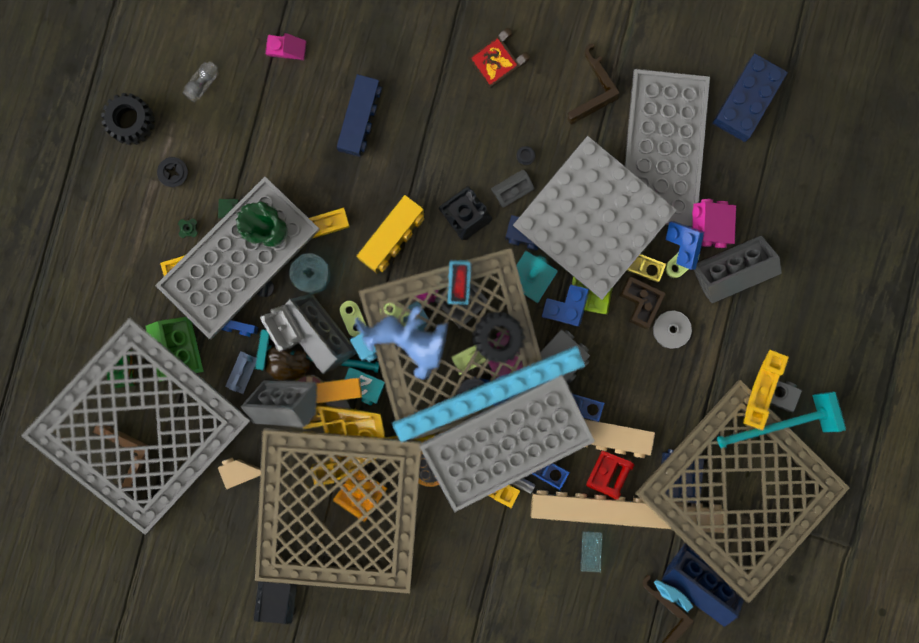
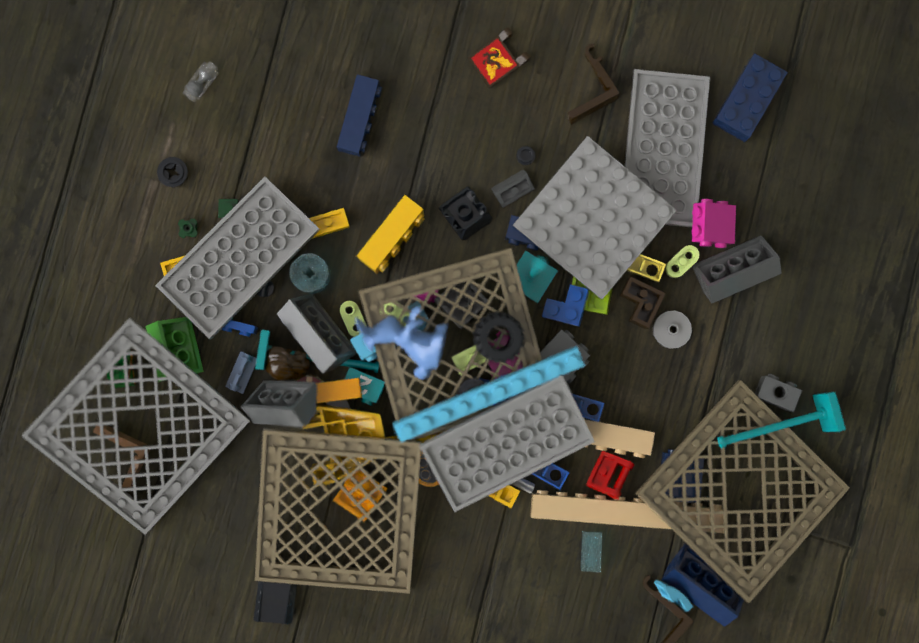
black tyre [101,93,155,145] -> none
tan slope [218,458,261,489] -> none
dark green hair [236,201,288,247] -> none
light grey hinge [260,305,304,351] -> none
dark pink slope [266,33,306,60] -> none
slope [448,260,470,304] -> none
blue plate [666,221,704,270] -> none
yellow slope [744,350,789,430] -> none

